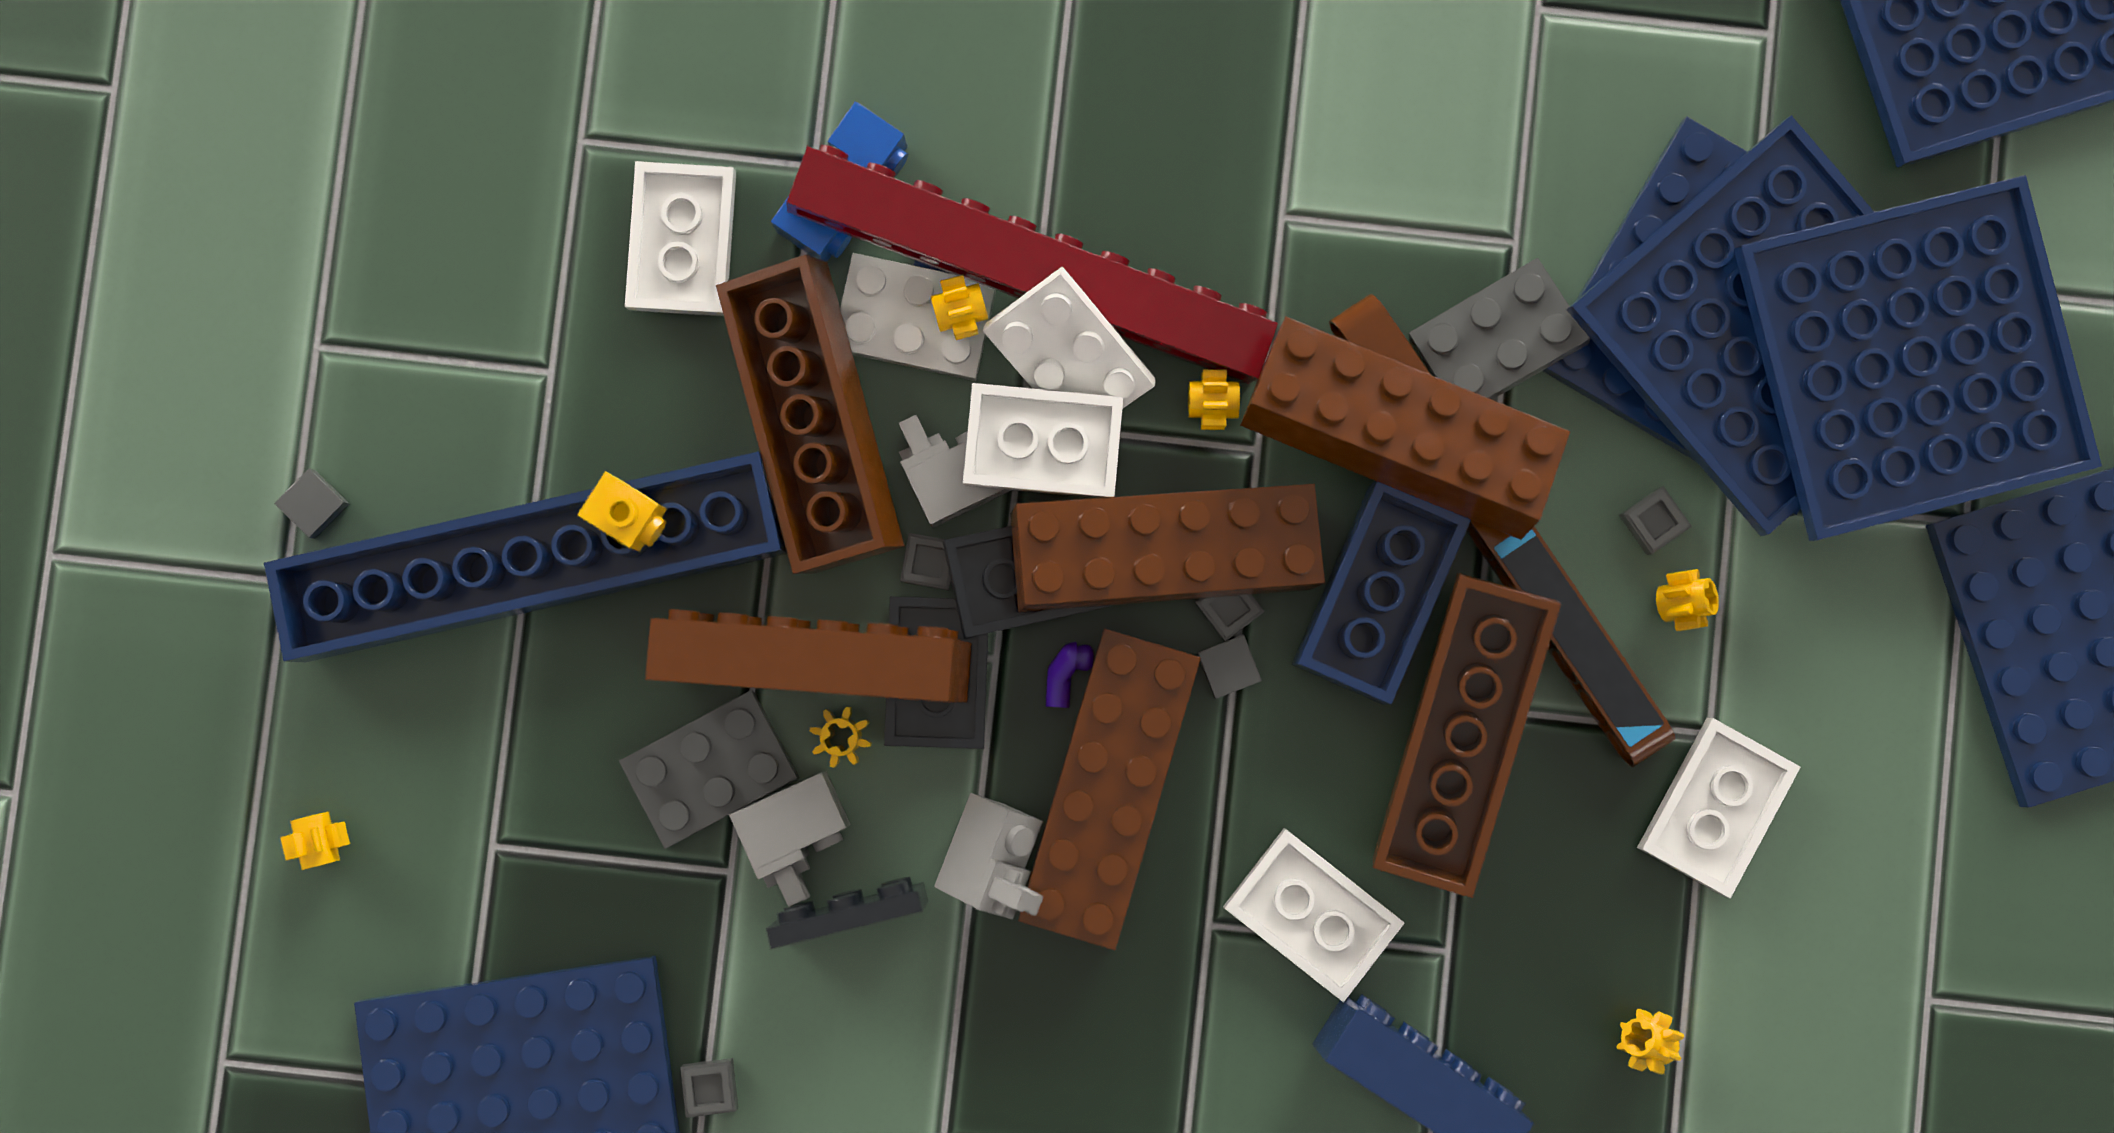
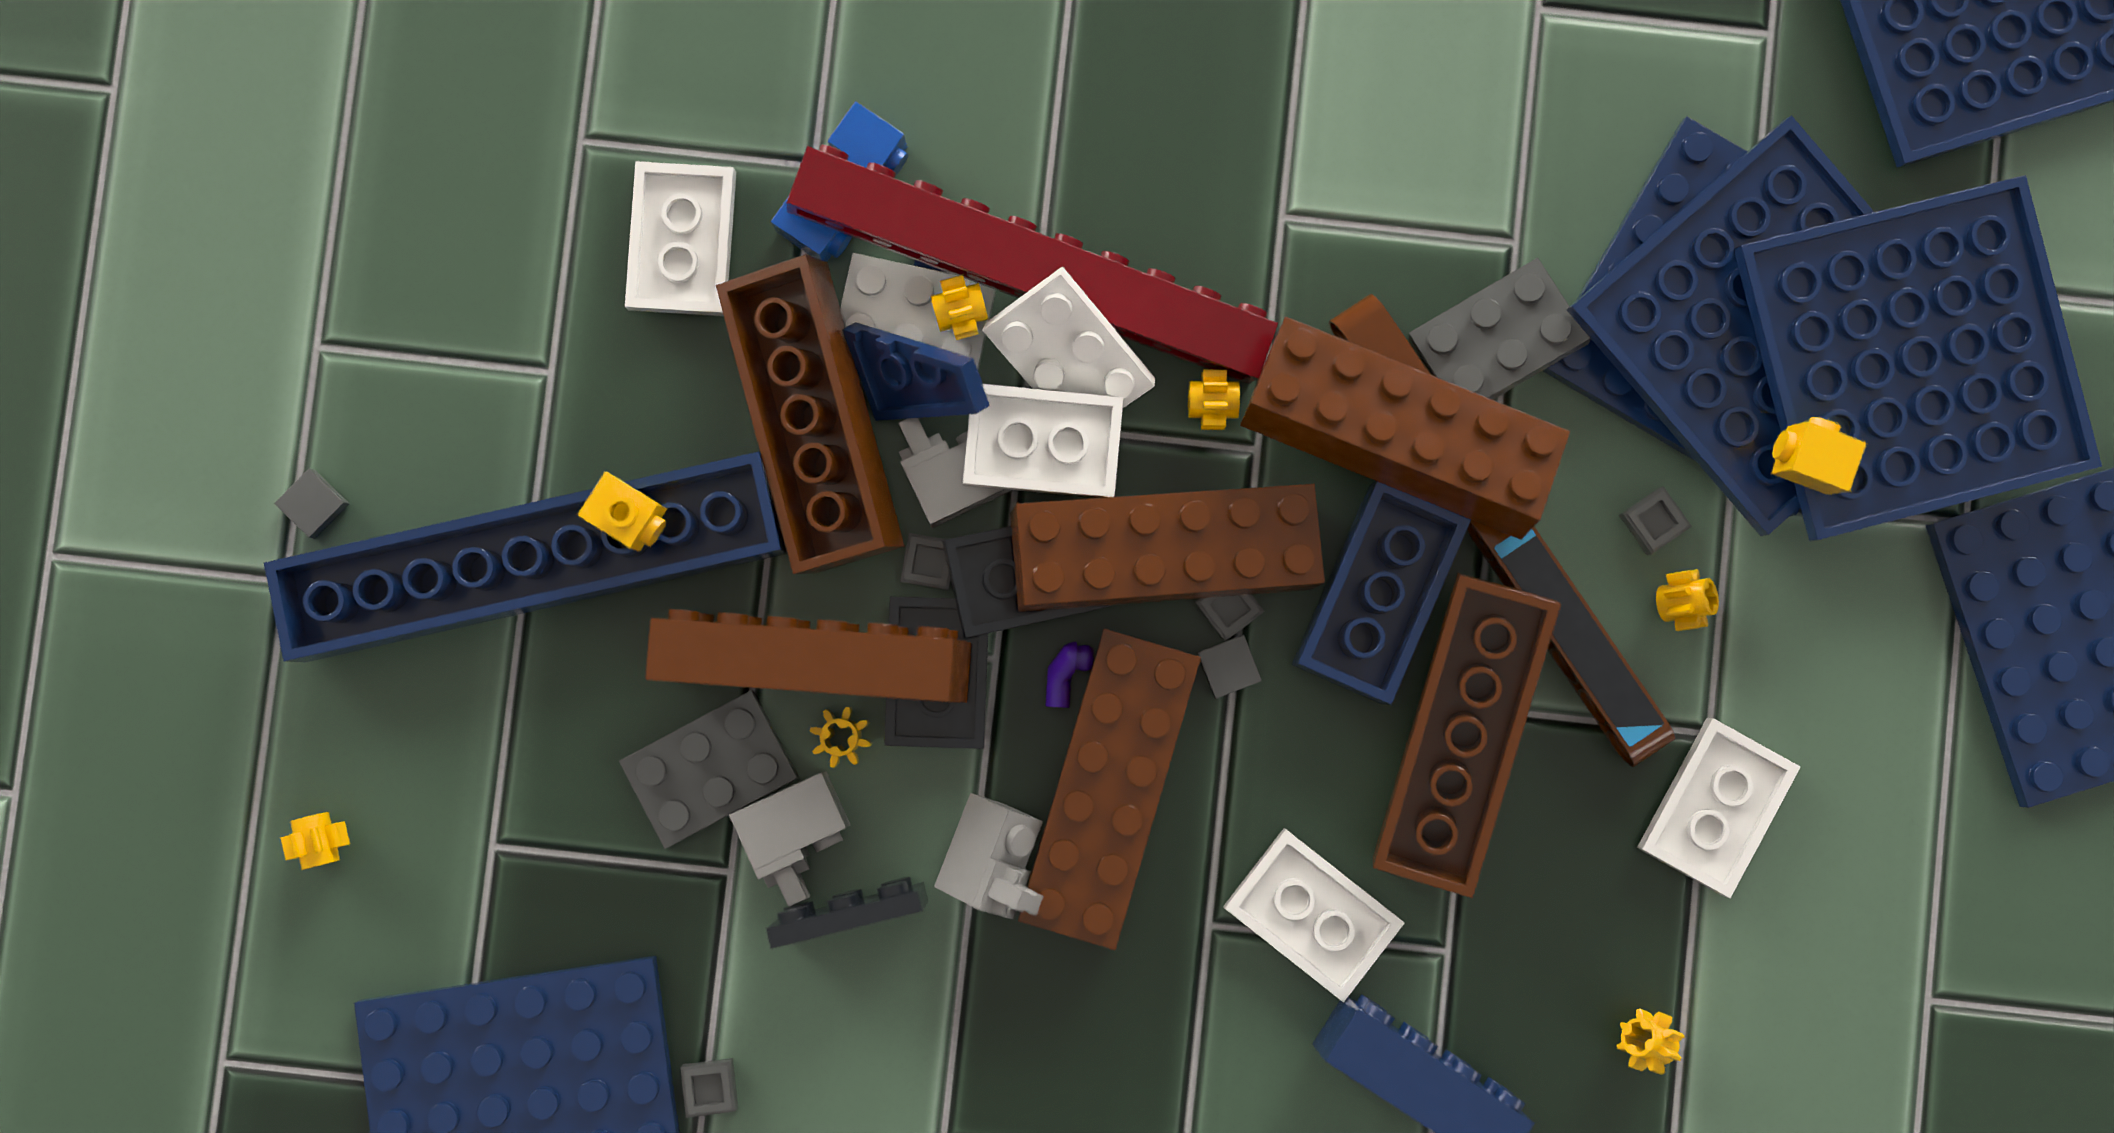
none -> dark blue wing [842,322,990,421]
none -> yellow brick [1771,417,1866,495]

